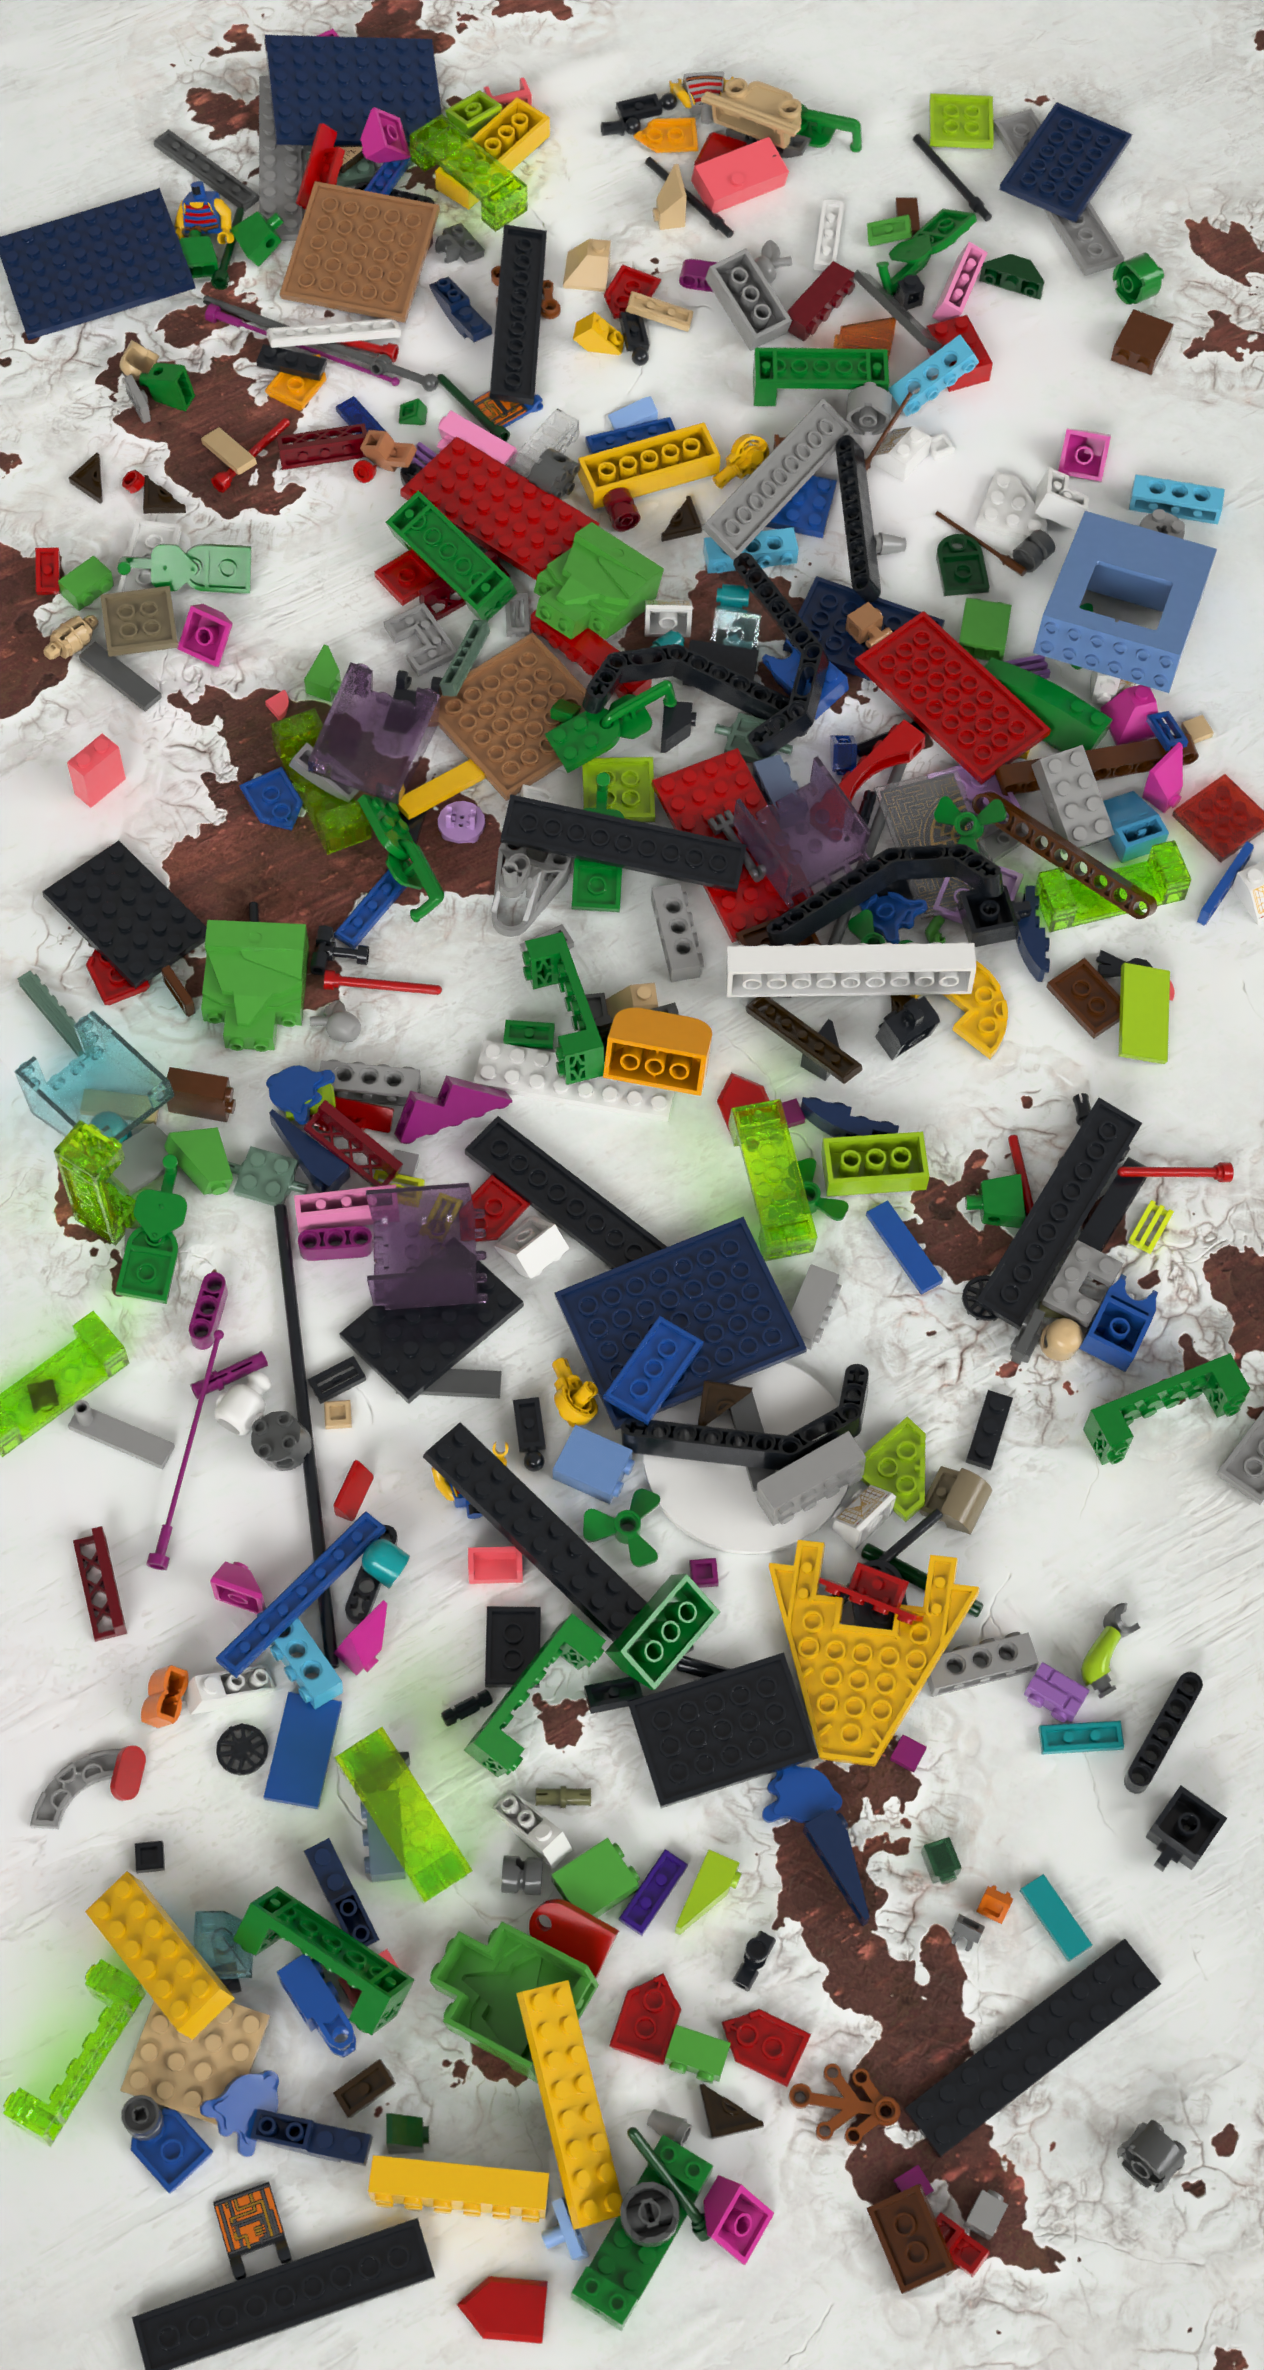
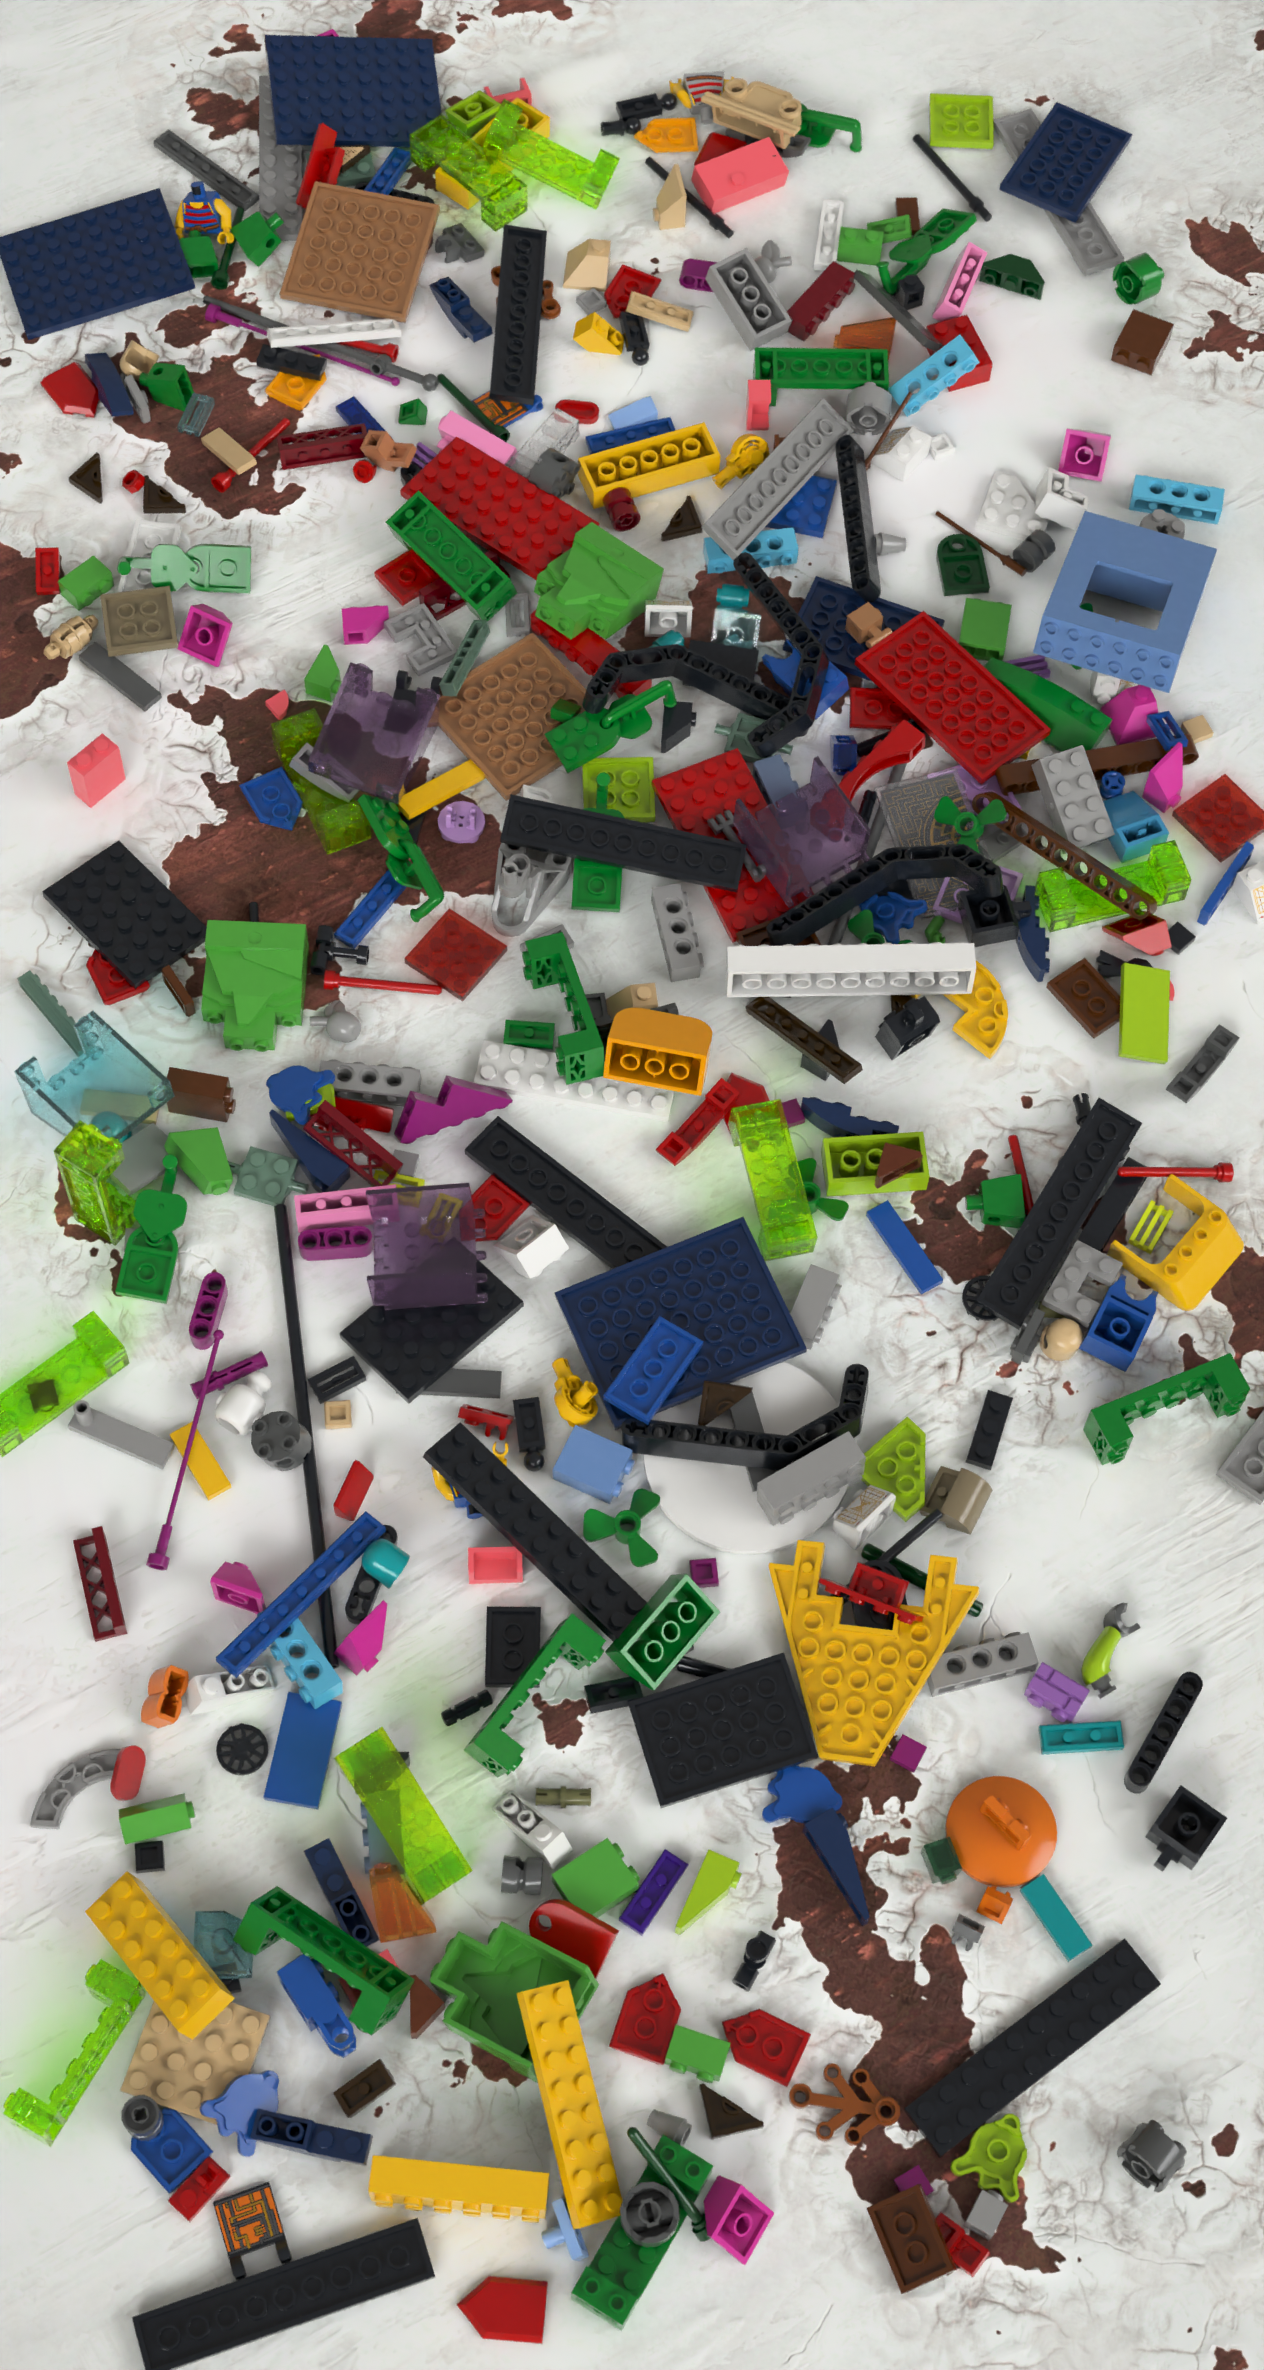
dark pink slope [361,107,411,163] -> none
dark green slope [386,2113,429,2154] -> none
none -> red tile [40,362,100,418]
none -> dark blue slope [85,352,134,417]
none -> bright green brick [119,1793,195,1845]
none -> red plate [168,2156,231,2222]
none -> yellow tile [169,1421,232,1501]
none -> clear light blue tile [177,393,215,437]
none -> dark pink slope [342,605,389,645]
none -> clear orange slope [368,1862,436,1943]
none -> clear red plate [404,908,507,1001]
none -> copper slope [410,1975,445,2039]
none -> red plate [458,1404,515,1440]
none -> clear neon green plate [481,99,620,210]
none -> red tile [555,400,599,424]
none -> light grey tile [576,288,607,315]
none -> red slope [656,1078,740,1166]
none -> coral panel [746,380,771,430]
none -> bright green brick [837,227,884,266]
none -> red tile [849,687,911,730]
none -> copper slope [874,1143,923,1189]
none -> orange bracket [945,1776,1057,1888]
none -> lime tile [950,2114,1027,2203]
none -> blue wheel [1099,771,1125,800]
none -> slope [1102,911,1172,956]
none -> yellow windscreen [1107,1174,1244,1311]
none -> dark grey slope [1166,1024,1240,1103]
none -> black tile [1168,922,1196,955]

